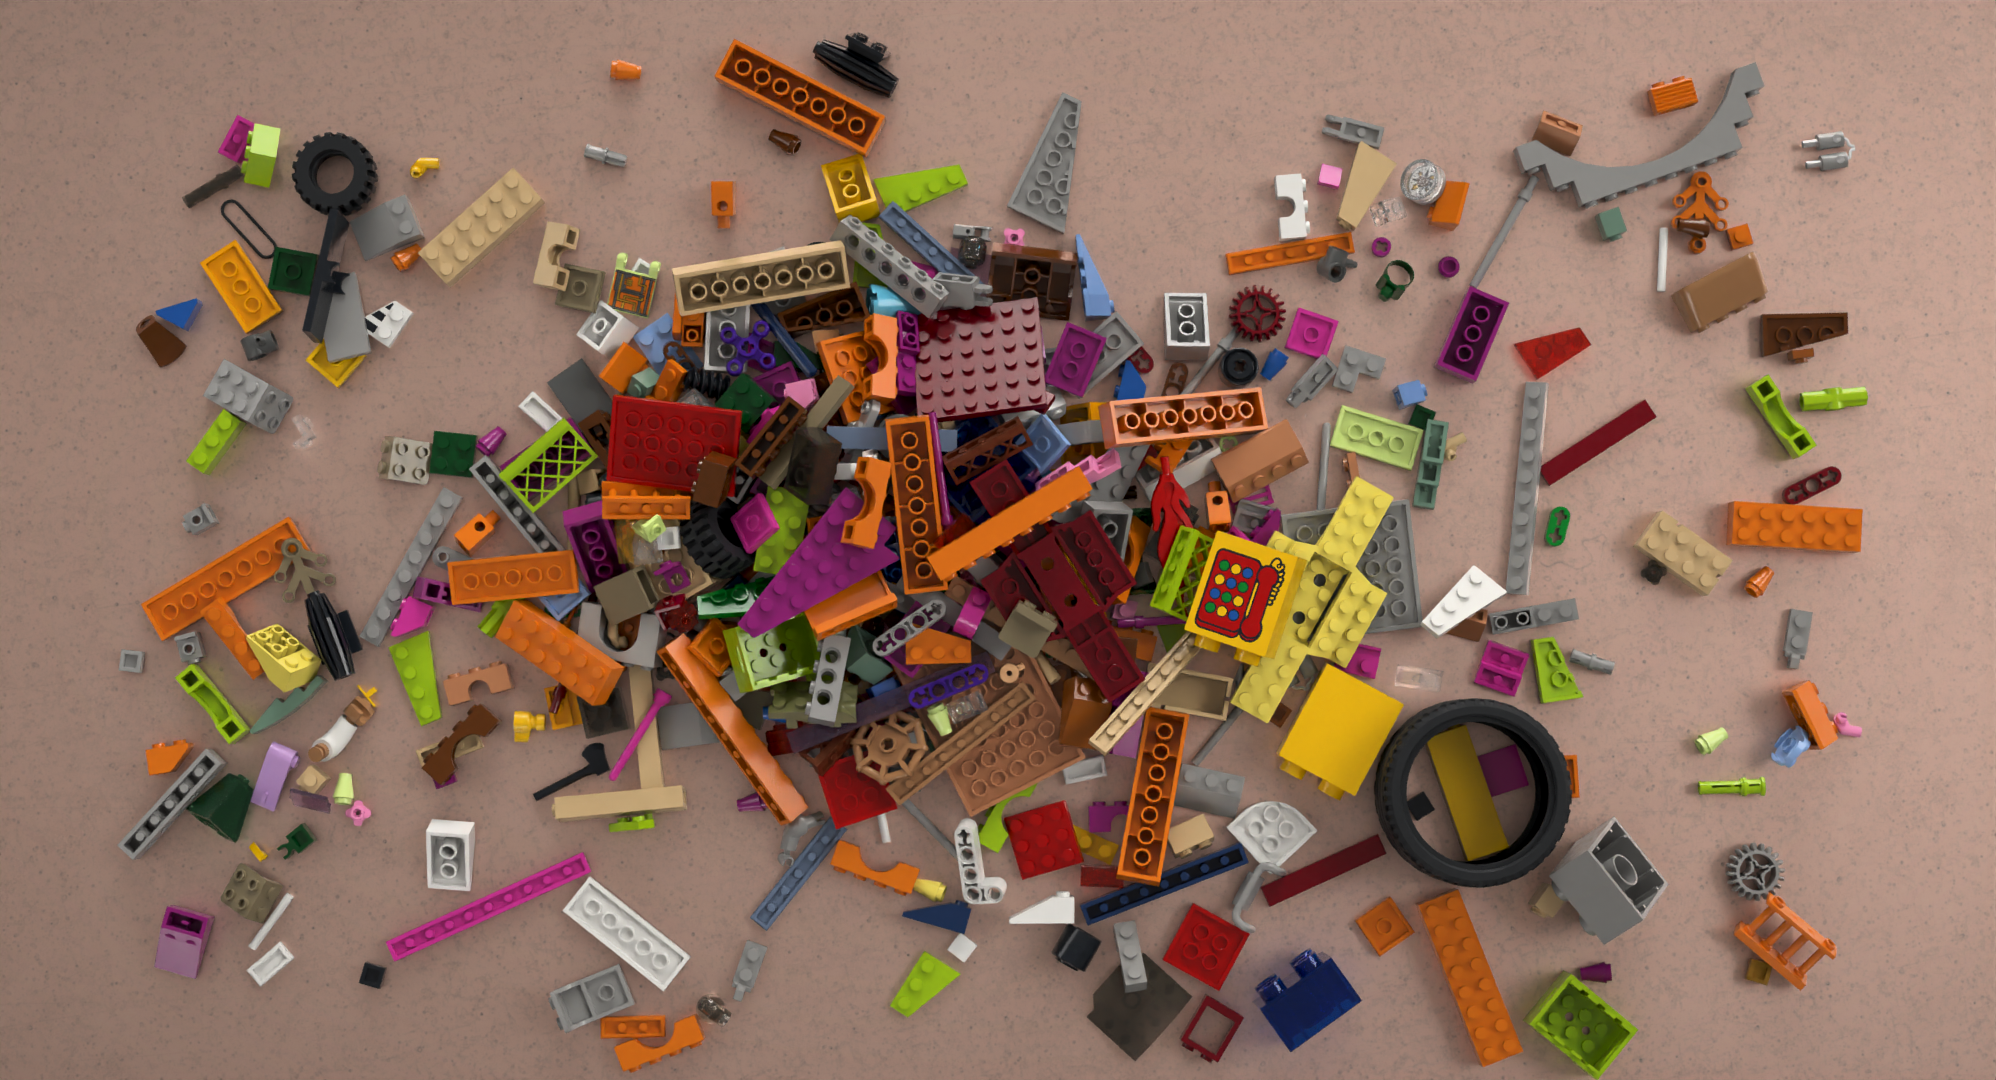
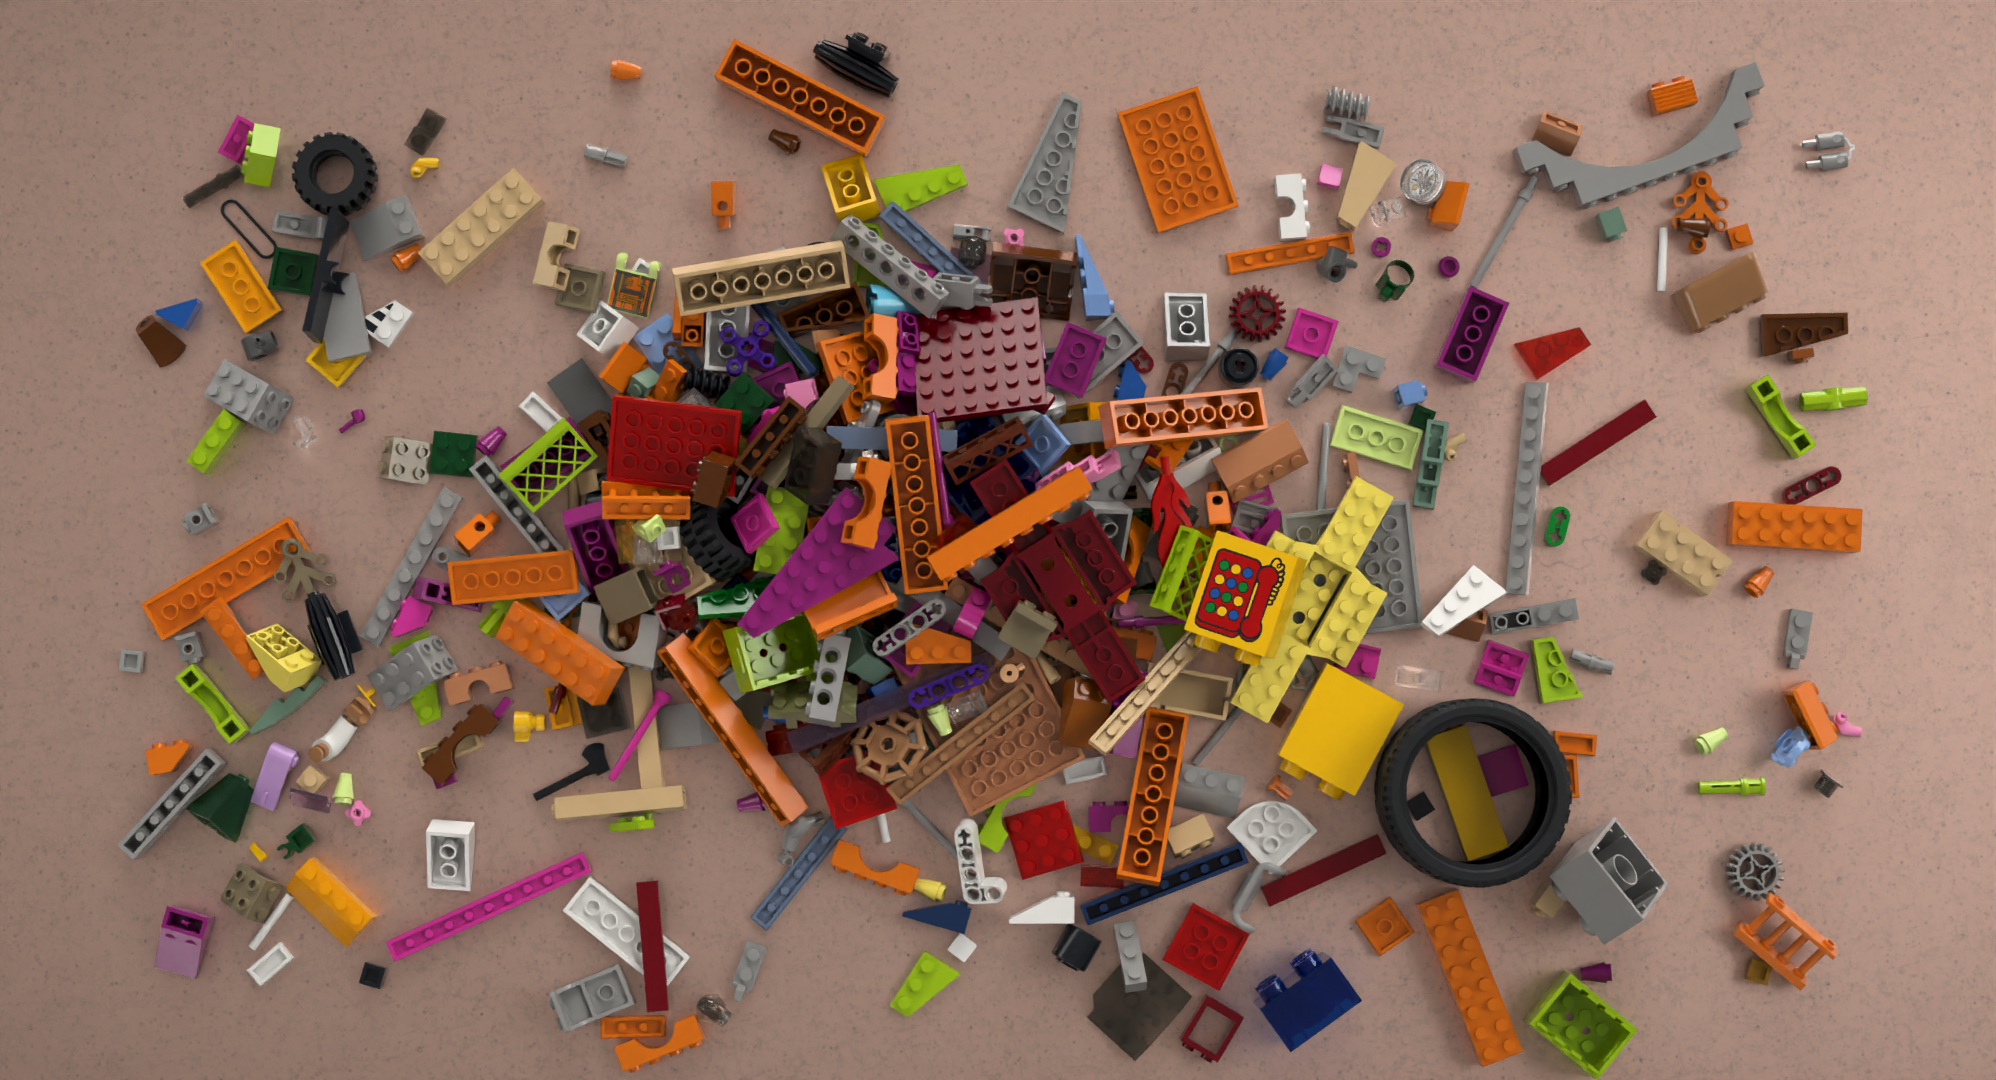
none -> light grey plate [272,210,328,240]
none -> light orange slope [285,857,377,948]
none -> magenta hand [339,409,365,433]
none -> light grey bracket [367,635,457,712]
none -> clear smoke slope [404,108,447,156]
none -> magenta tile [493,697,515,719]
none -> dark red tile [636,880,669,1012]
none -> orange plate [1117,86,1239,234]
none -> orange piece [1266,774,1293,801]
none -> light grey piece [1323,86,1370,122]
none -> orange tile [1553,731,1597,756]
none -> clear smoke piece [1814,769,1844,798]

